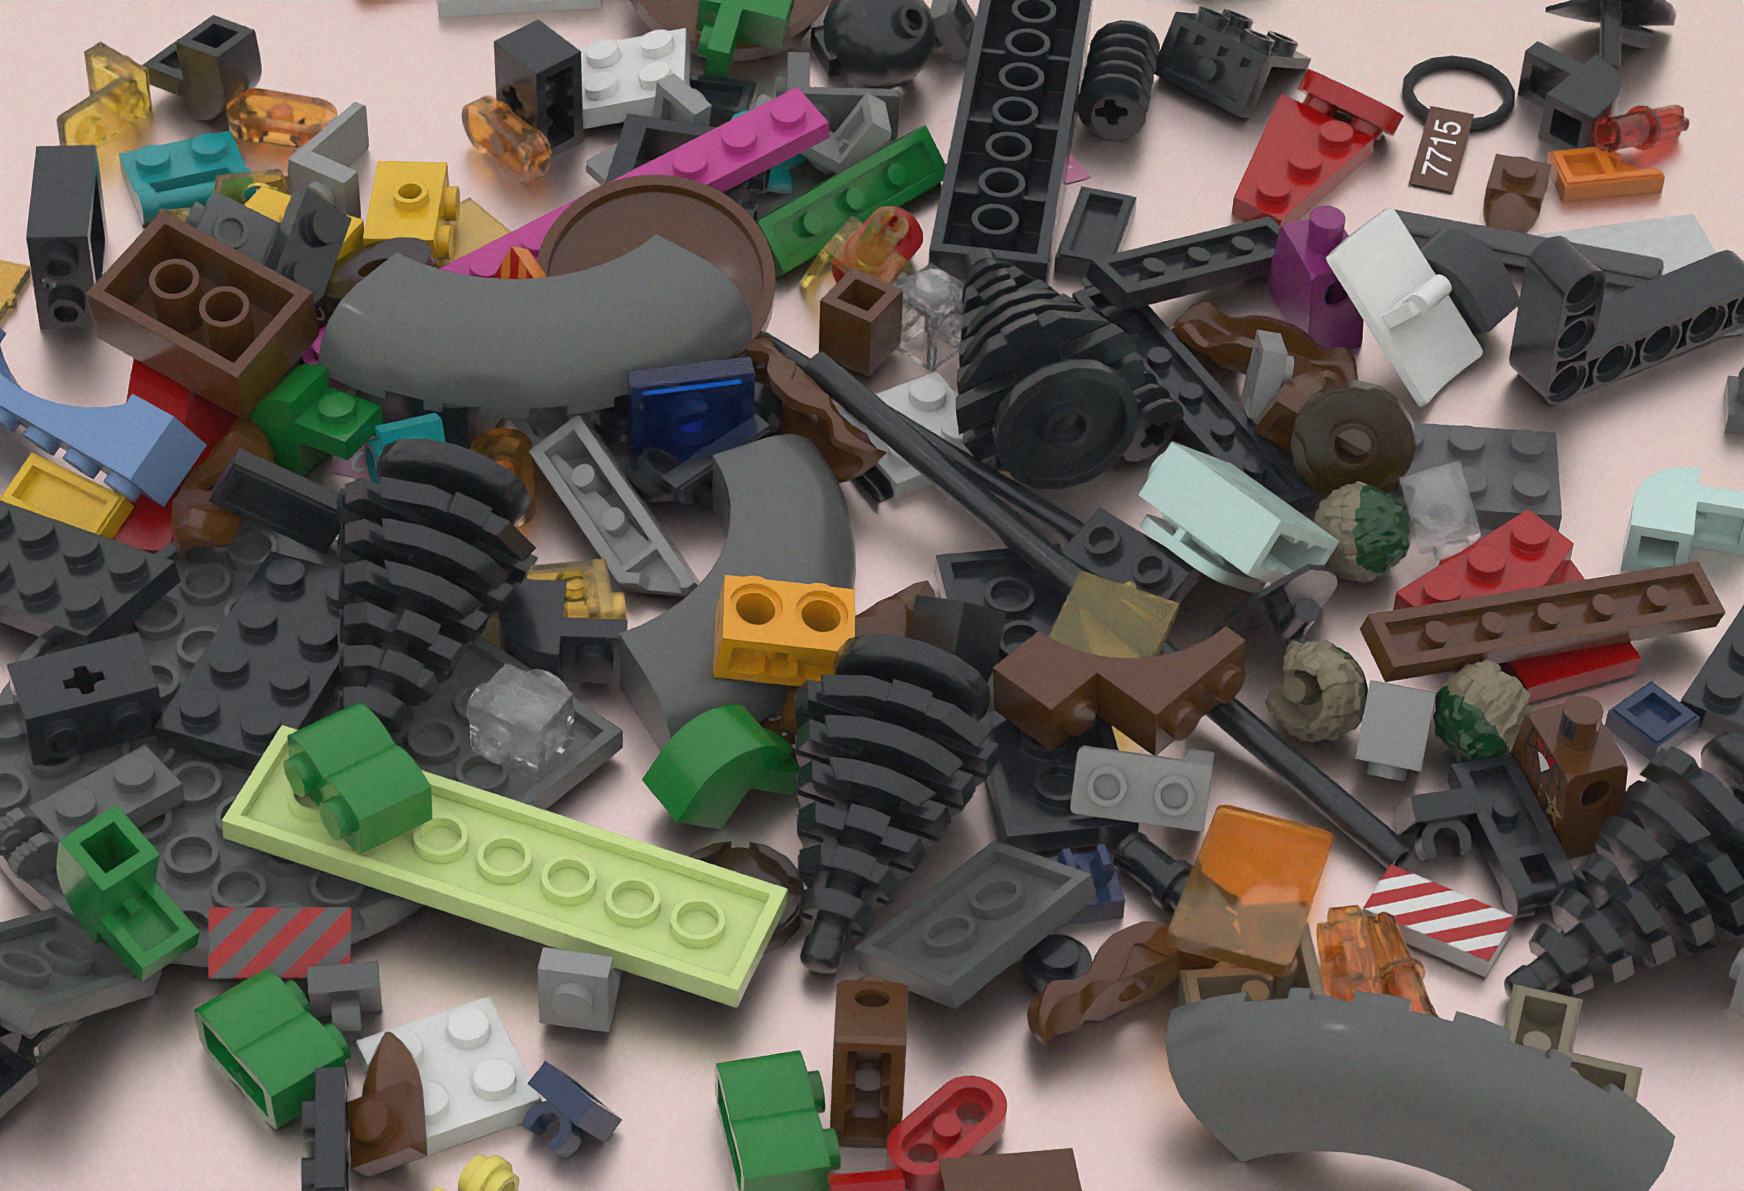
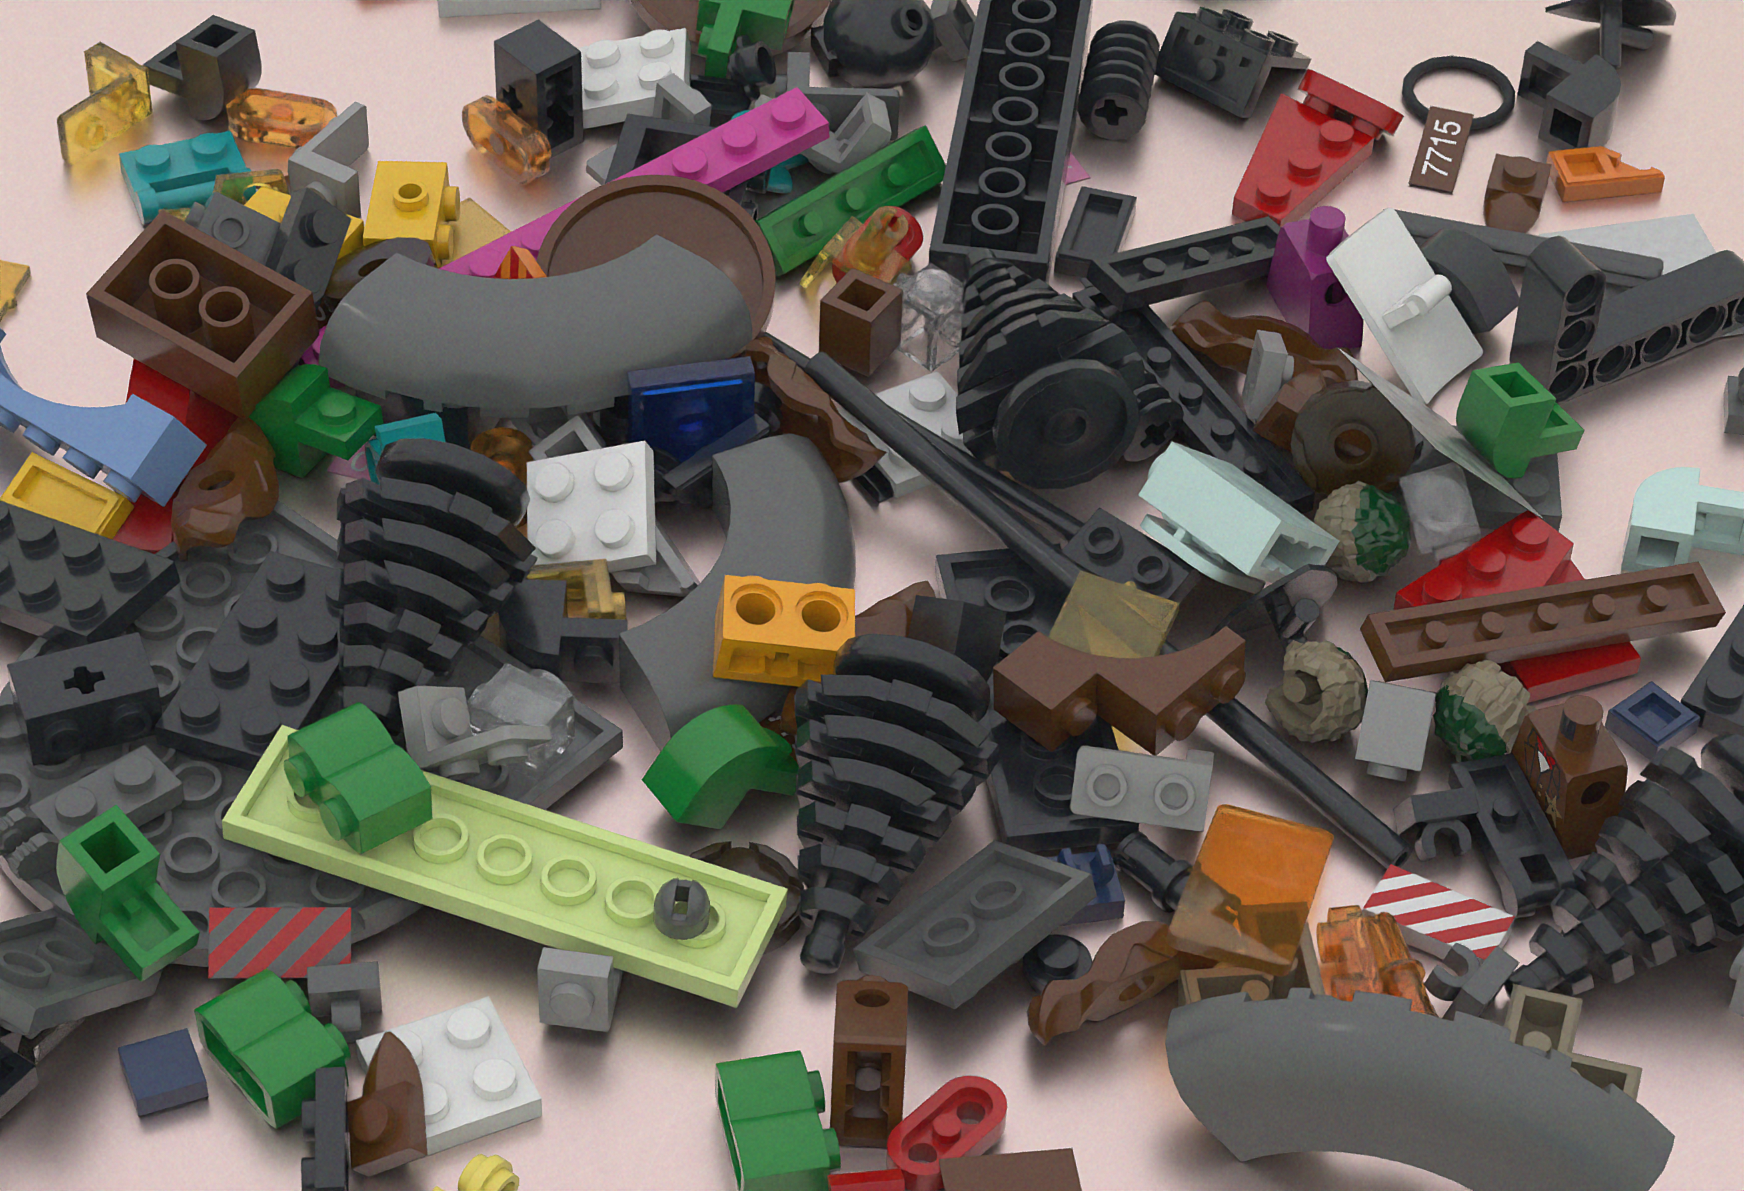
black window [26,145,108,329] -> none
black tile [208,447,341,554] -> none
dark blue tile [522,1061,622,1158] -> none
clear red axle [1593,105,1690,153] -> none
none -> dark blue tile [118,1028,209,1116]
none -> light grey bracket [398,686,552,781]
none -> white plate [527,441,656,581]
none -> dark grey hinge [653,878,710,940]
none -> black plate [728,35,776,101]
none -> flat silver sticker [1337,347,1544,520]
none -> dark grey tile [1424,943,1520,1021]
none -> green brick [1456,362,1585,478]

